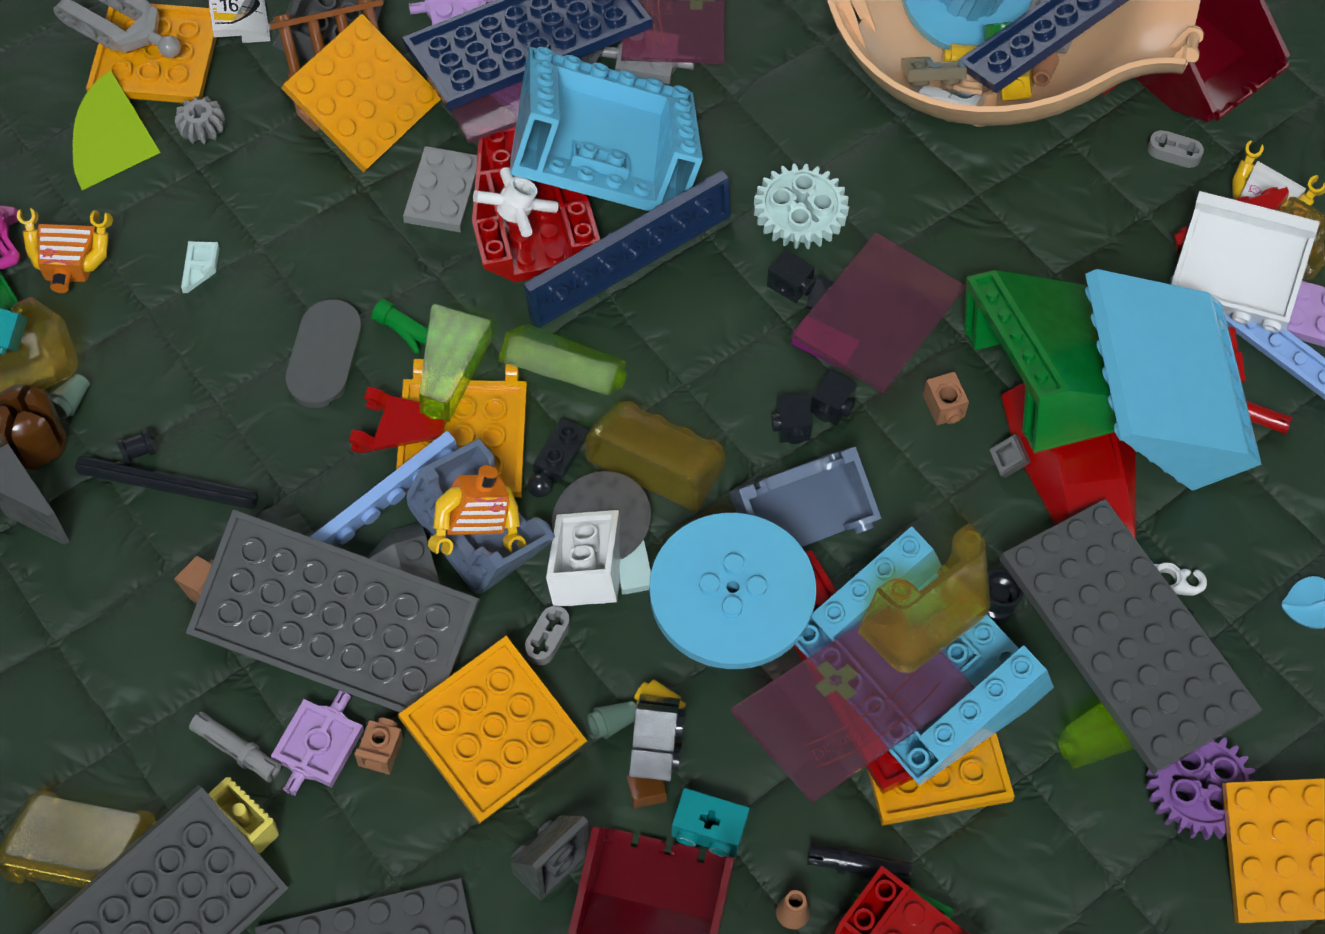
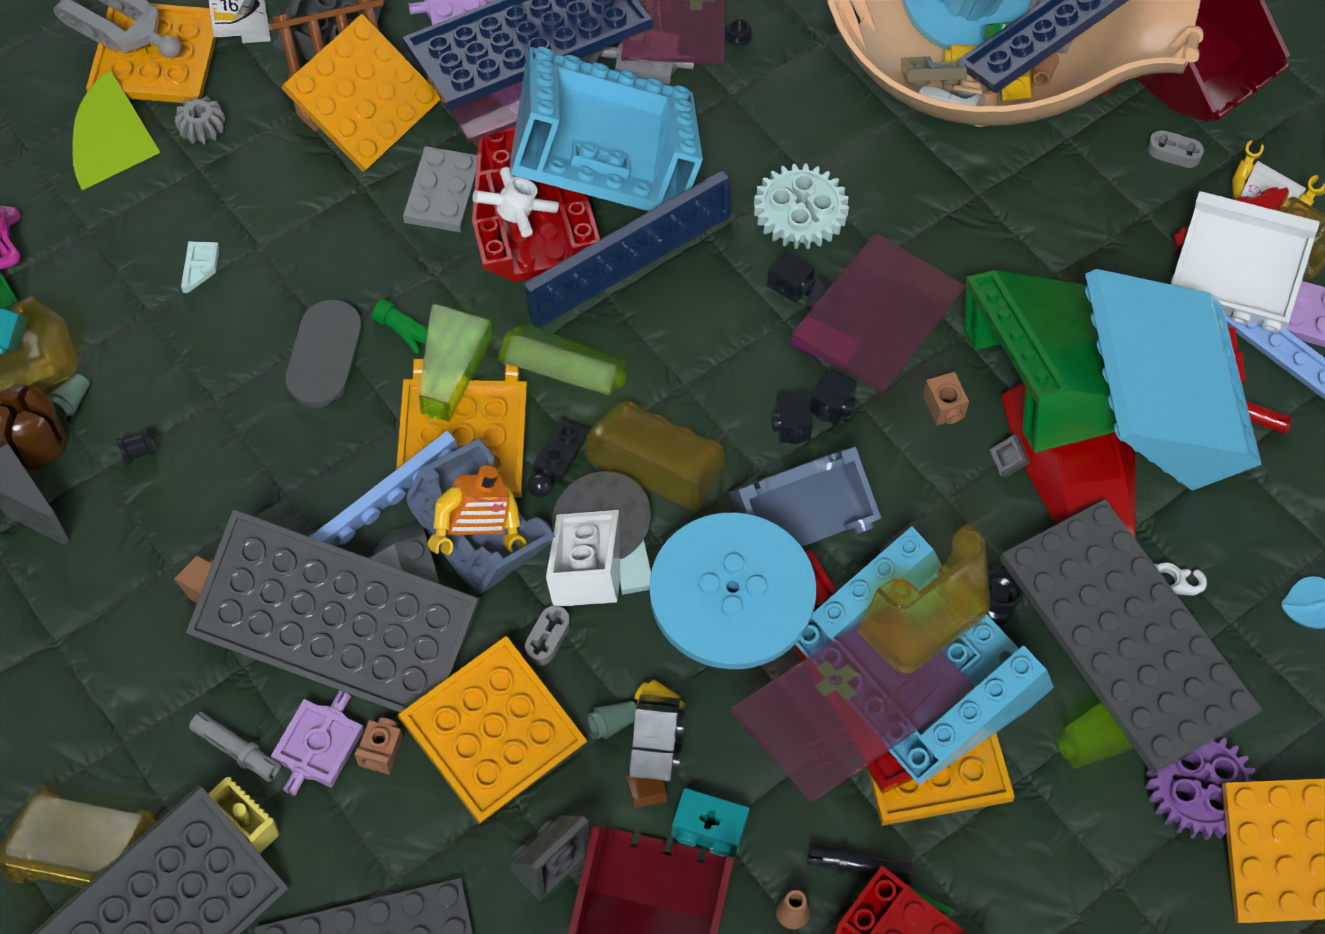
torso [17,208,113,293] -> none
black axle [75,456,258,509] -> none
red flag [349,387,449,453] -> none
none -> black plate [724,19,752,46]

